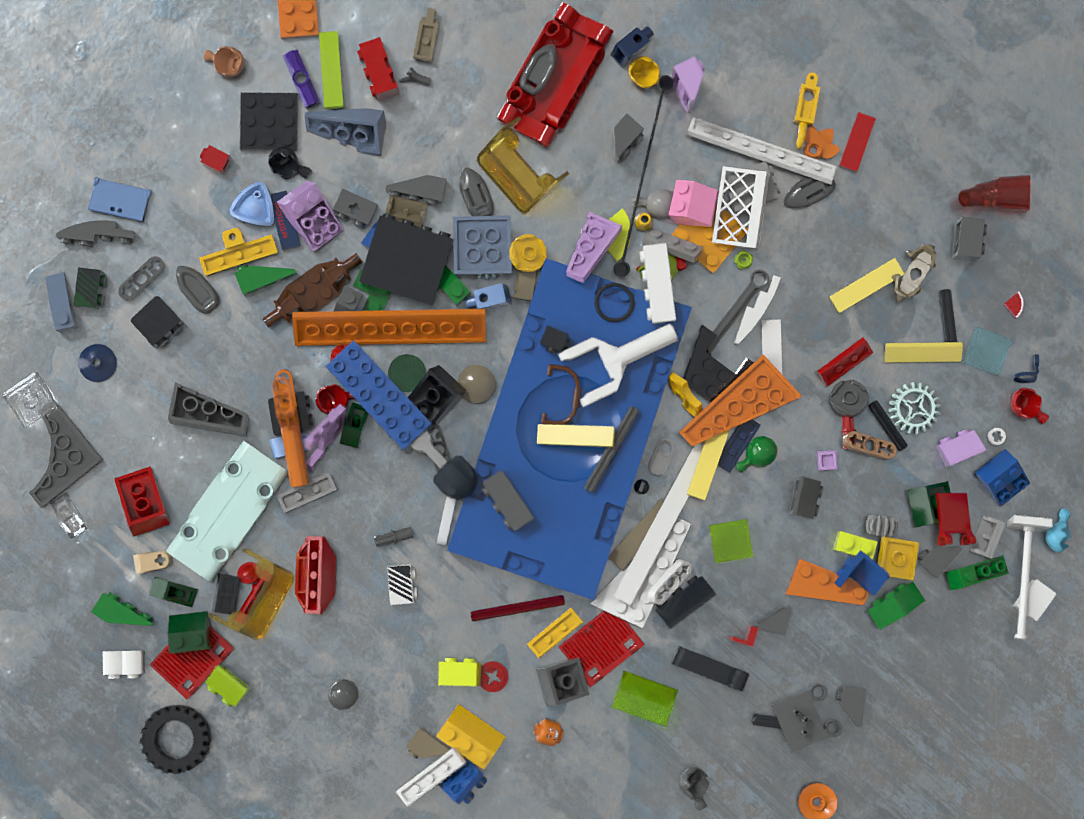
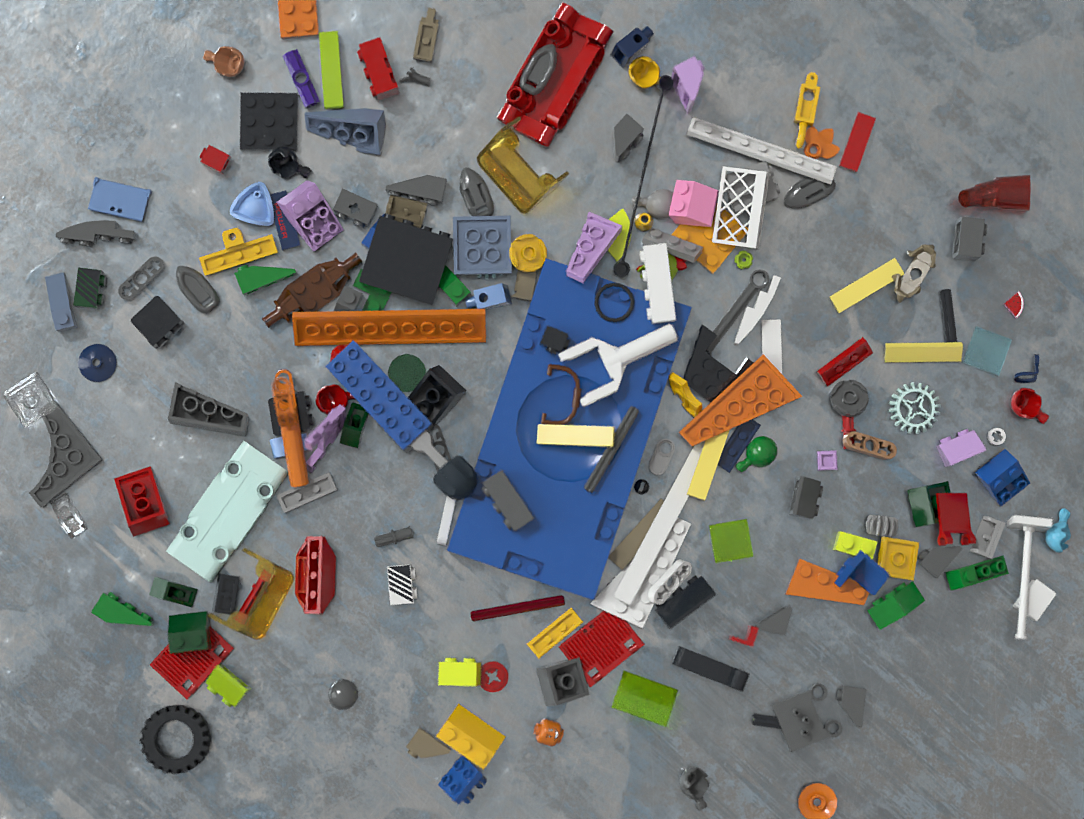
white brick [103,651,144,679] -> none
tan piece [133,551,172,574] -> none
red hat [237,562,260,584] -> none
white tile [396,747,466,807] -> none
dark tan dish [458,365,496,403] -> none
black axle [868,400,908,451] -> none

